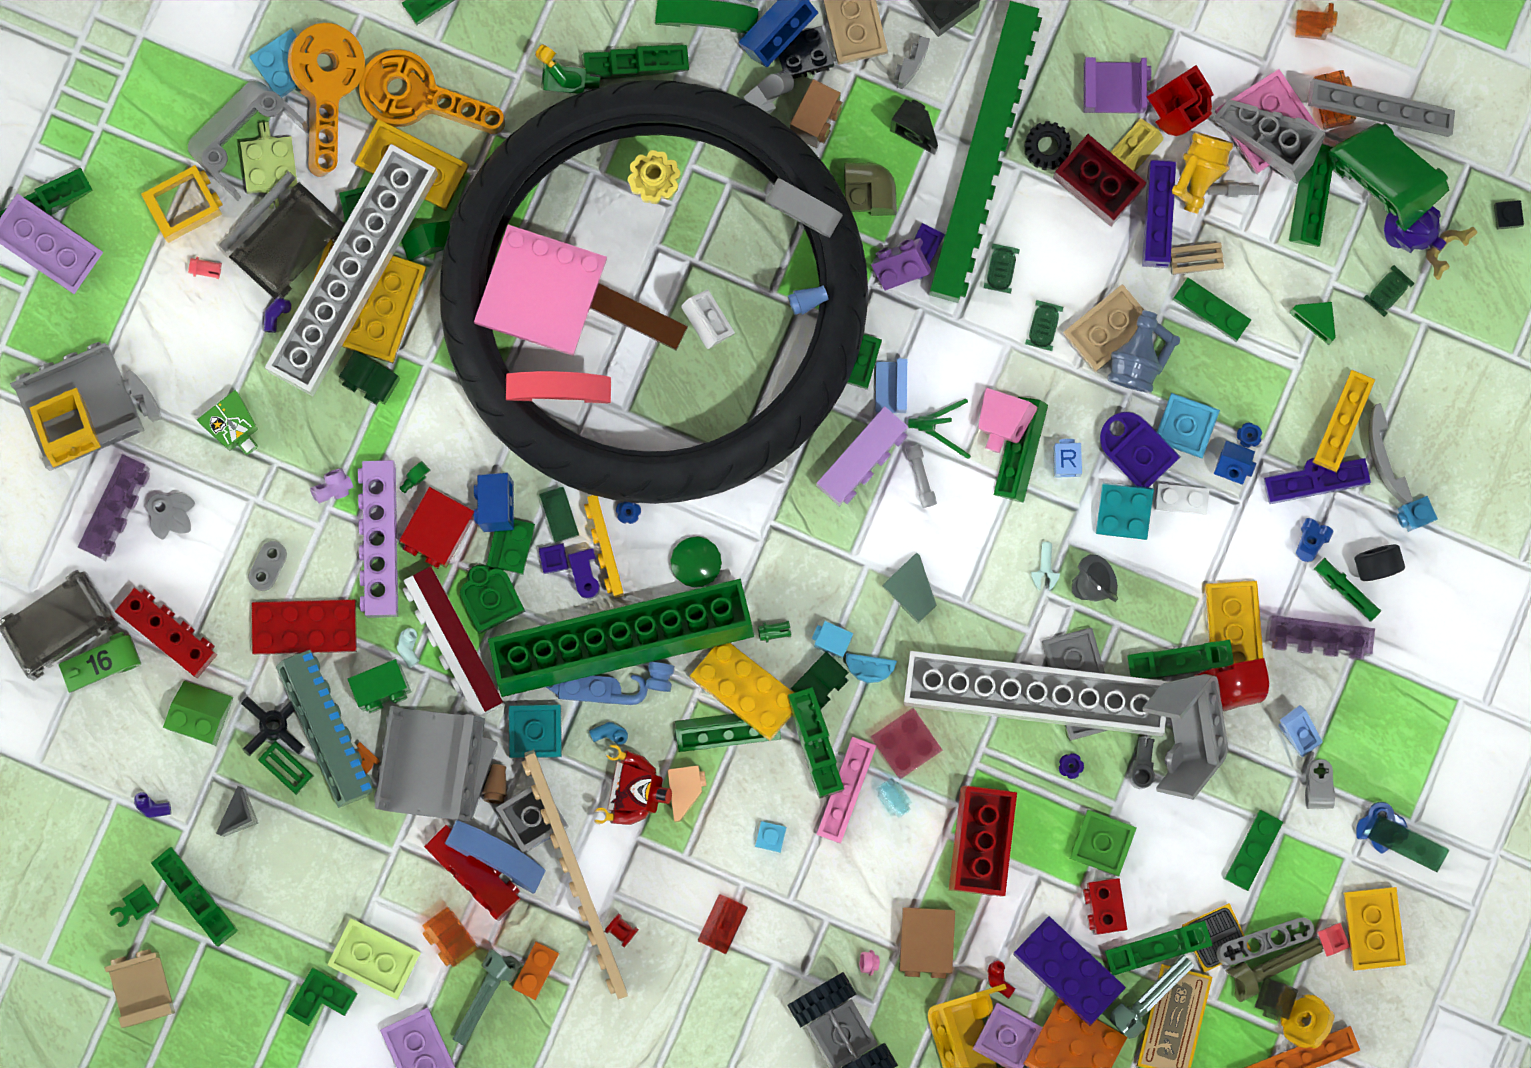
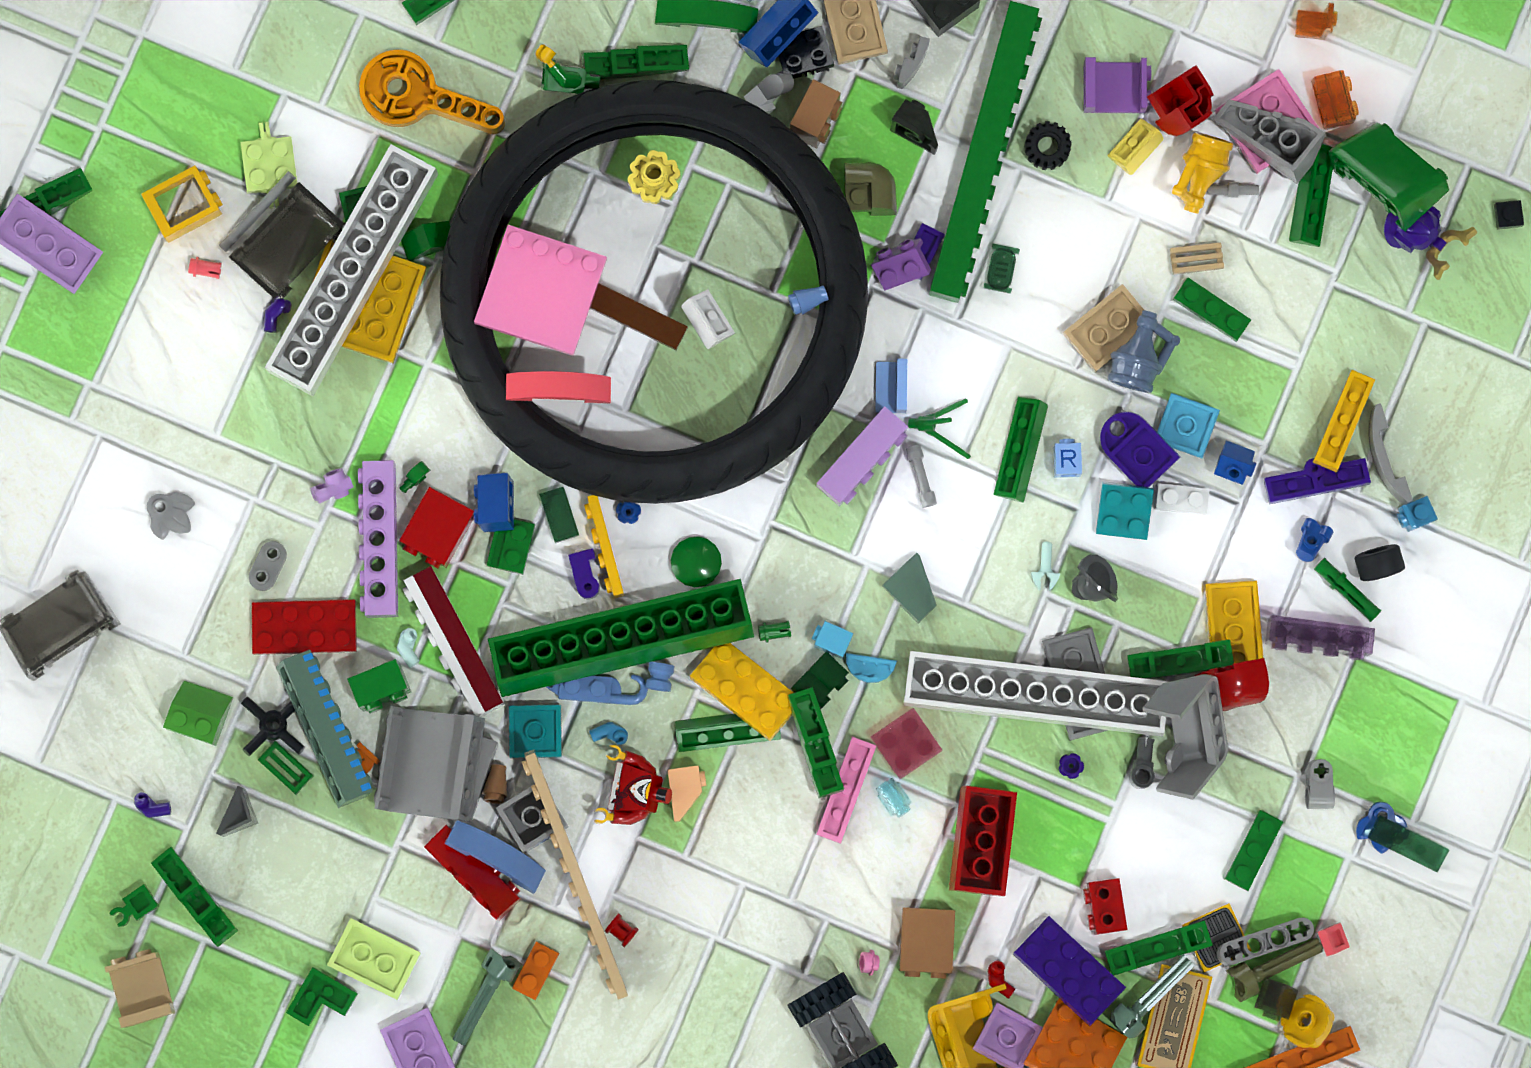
light grey panel [10,342,145,471] -> none
yellow window [29,387,101,468] -> none
bright green door [59,632,141,693] -> none
clear purple brick [78,454,150,562] -> none
red brick [114,588,217,679] -> none
light grey slope [124,370,162,422] -> none
light grey windscreen [188,81,309,201] -> none
bright green torso [197,390,258,455] -> none
medium azure plate [250,28,311,98] -> none
light orange beam [288,23,365,177] -> none
dark green brick [339,350,400,406] -> none
yellow plate [355,119,469,211] -> none
clear orange brick [422,906,480,968] -> none
green plate [460,564,526,634] -> none
dark purple tile [538,543,569,574] -> none
clear red slope [698,894,748,954] -> none
medium azure plate [755,821,786,853] -> none
light grey beam [765,178,843,238] -> none
green plate [847,334,882,390] -> none
bright pink torso [978,388,1038,453] -> none
clear green piece [1025,300,1064,351] -> none
dark red brick [1053,134,1147,227] -> none
bright green plate [1069,810,1137,877] -> none
dark purple brick [1142,160,1176,268] -> none
blue plate [1237,423,1262,448] -> none
light blue slope [1279,705,1323,757] -> none
green slope [1290,302,1336,345] -> none
light grey plate [1308,79,1455,137] -> none
yellow plate [1343,887,1406,971] -> none
clear green piece [1363,265,1415,317] -> none

